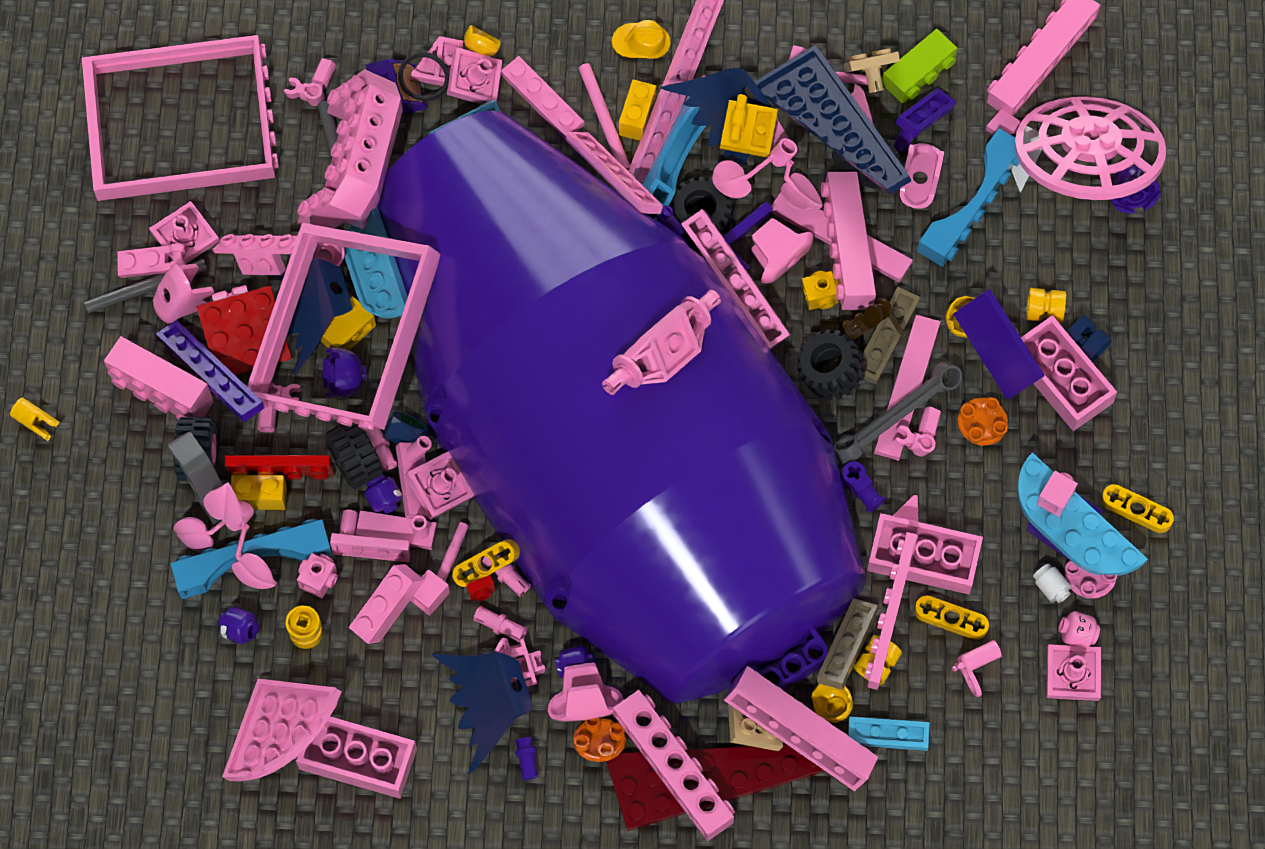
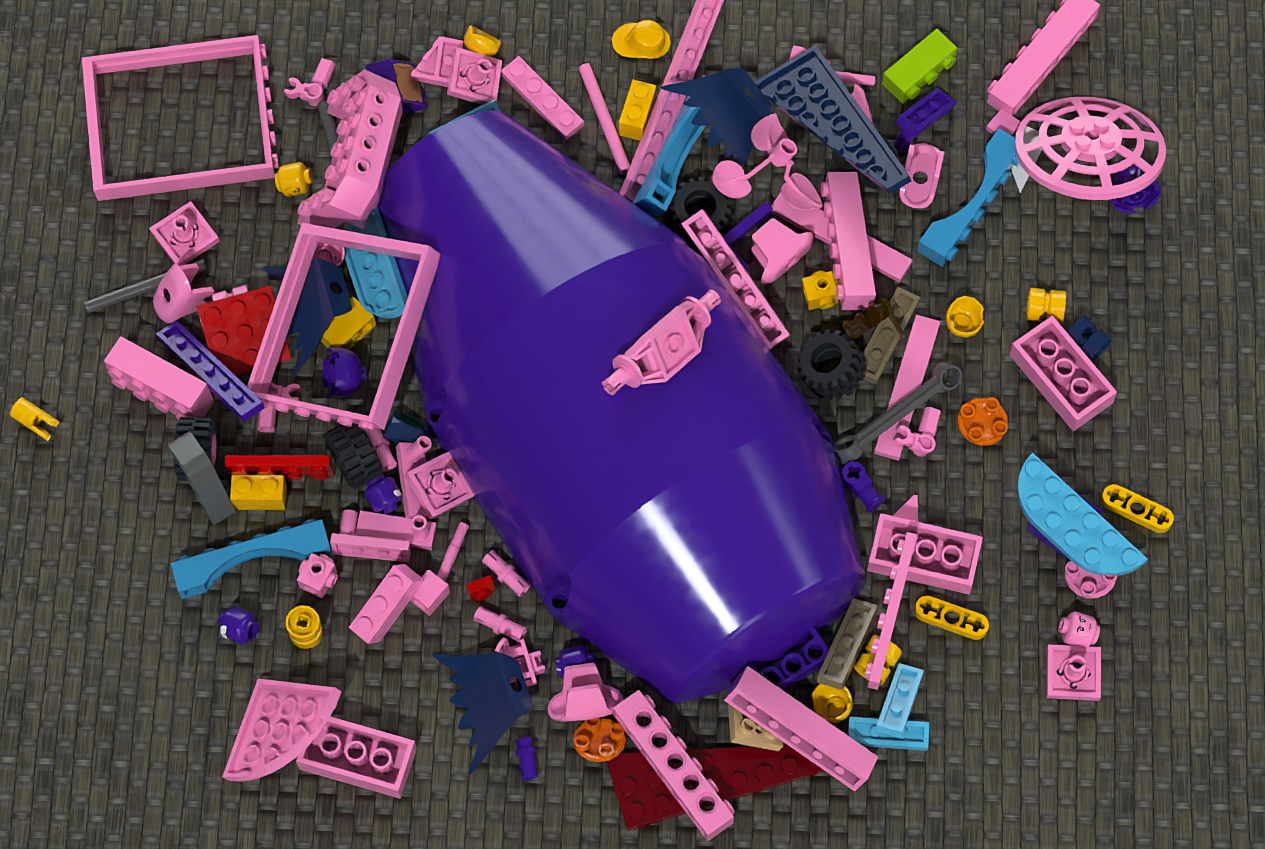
bright pink plate [117,243,185,278] -> none
bright pink plant [174,483,277,589] -> none
bright pink bracket [213,234,297,275] -> none
black tyre [398,52,450,101] -> none
yellow beam [453,539,520,587] -> none
bright pink tile [566,132,663,214] -> none
dark purple arm [656,205,687,238] -> none
yellow plate [720,94,778,158] -> none
tan plate [842,48,900,93] -> none
bright pink piece [952,640,1002,697] -> none
dark purple tile [953,289,1045,400] -> none
white brick [1033,564,1071,603] -> none
bright pink brick [1037,471,1078,518] -> none
none -> yellow head [275,162,314,197]
none -> medium azure plate [876,663,924,738]

